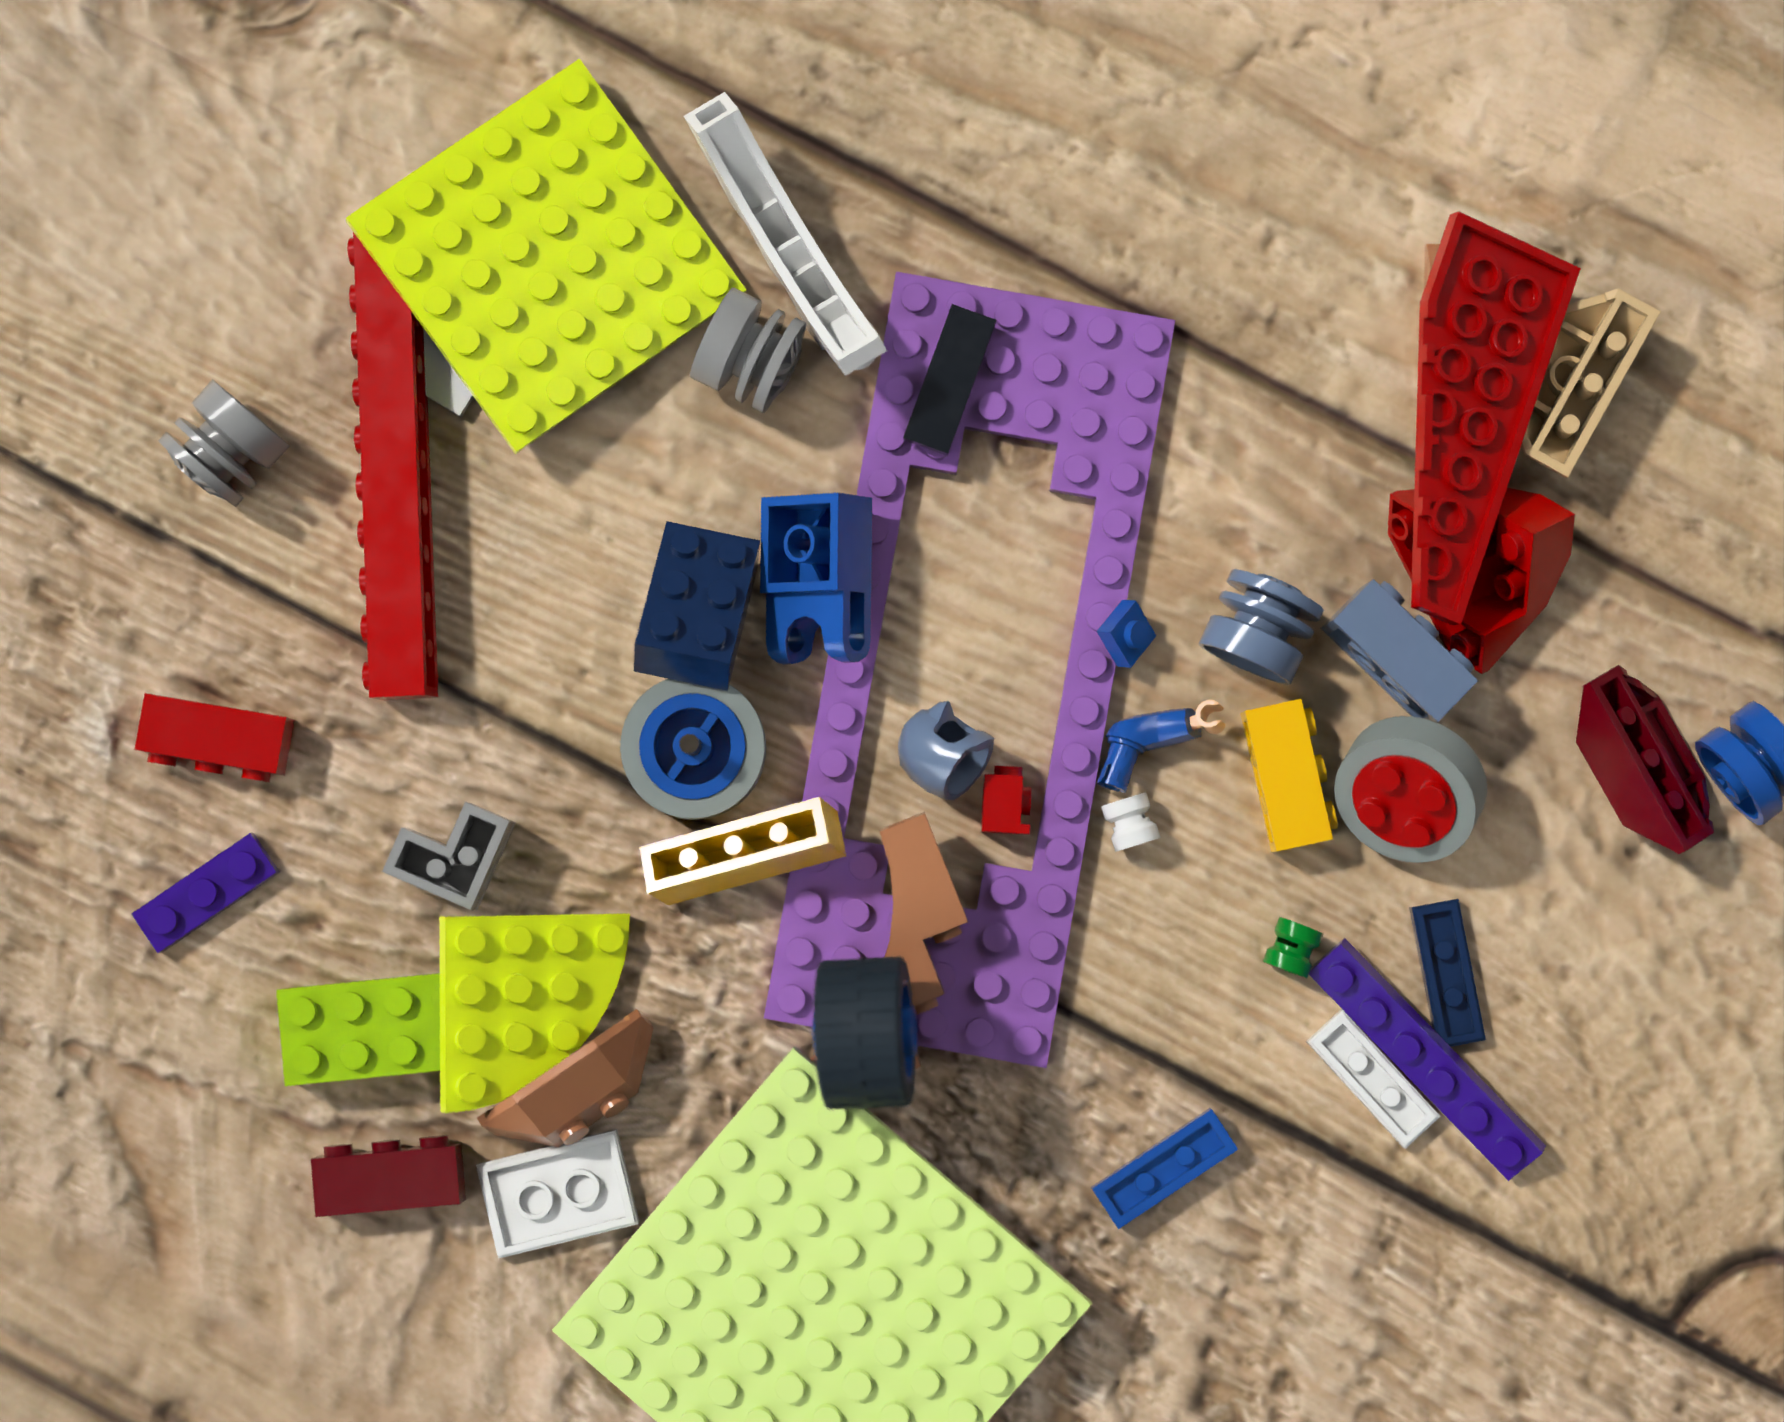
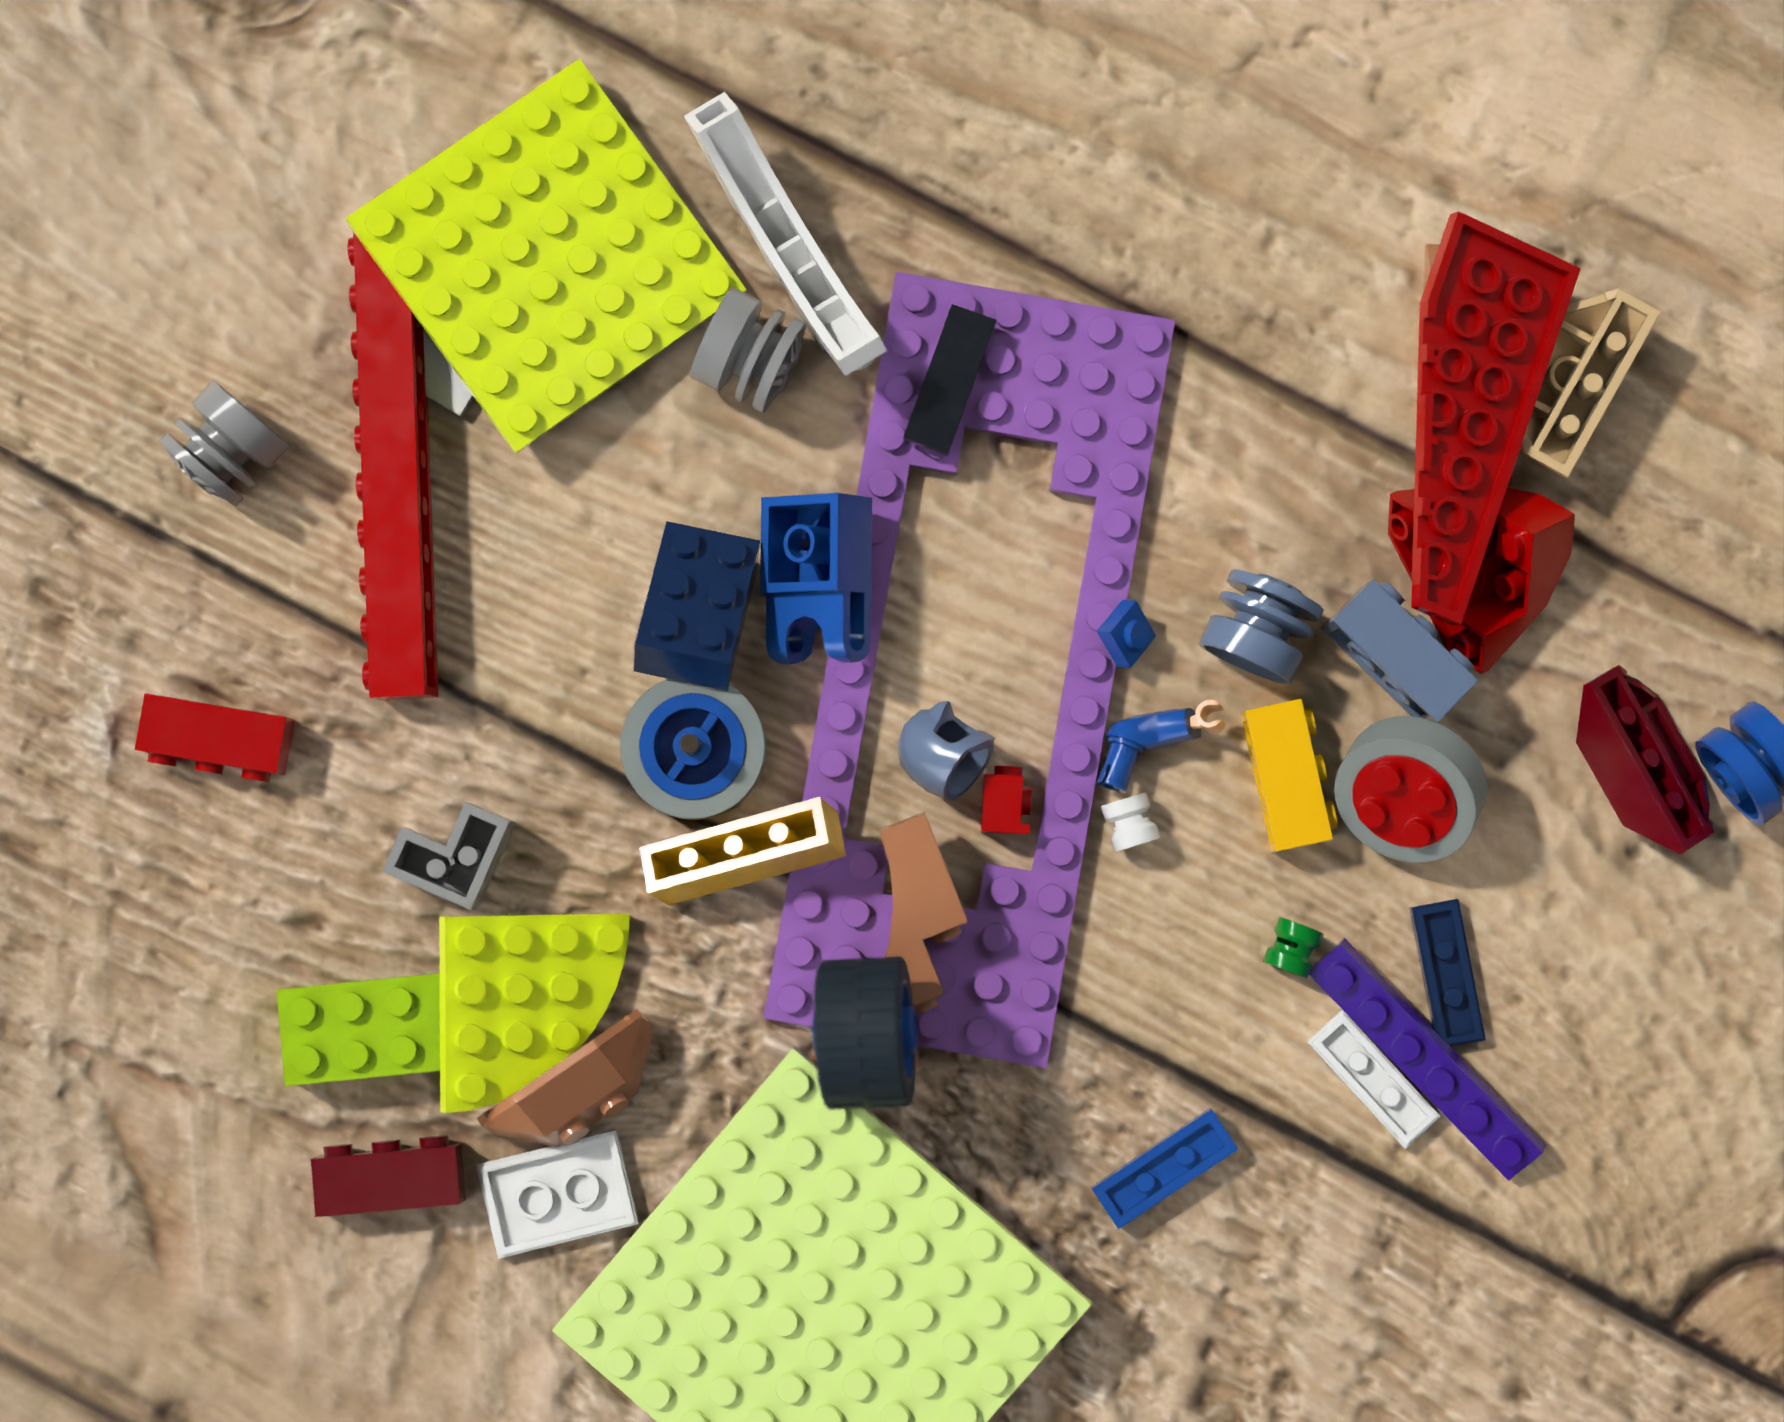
dark purple plate [131,833,280,953] -> none

